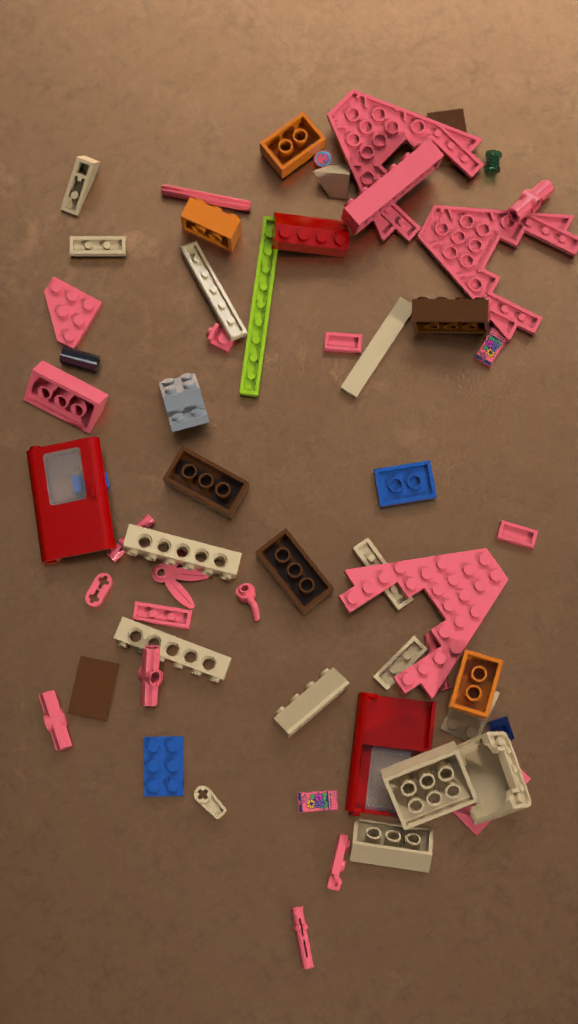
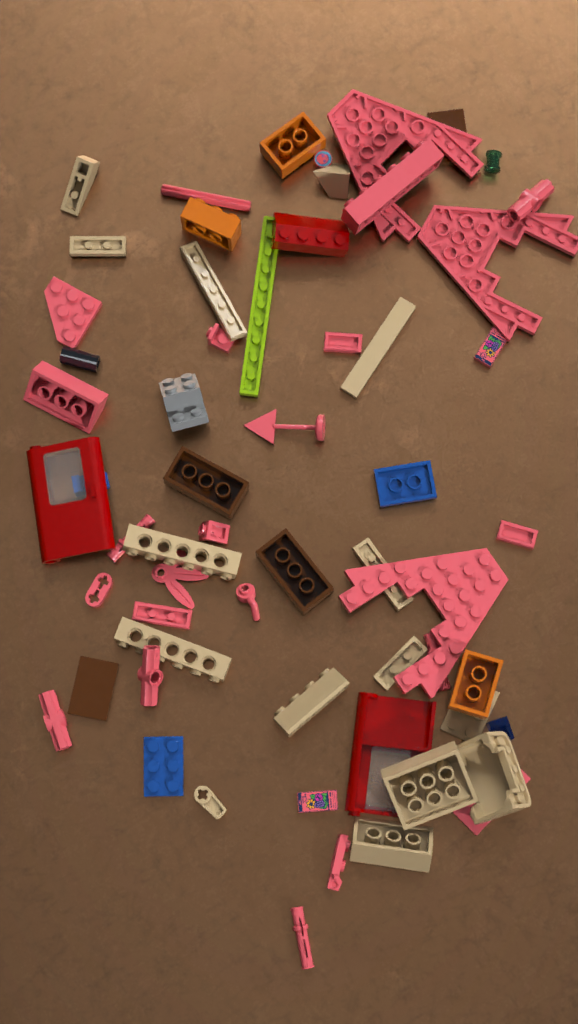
reddish brown brick [411,297,490,333] -> none
none -> coral bracket [198,520,230,545]
none -> coral piece [243,409,325,445]

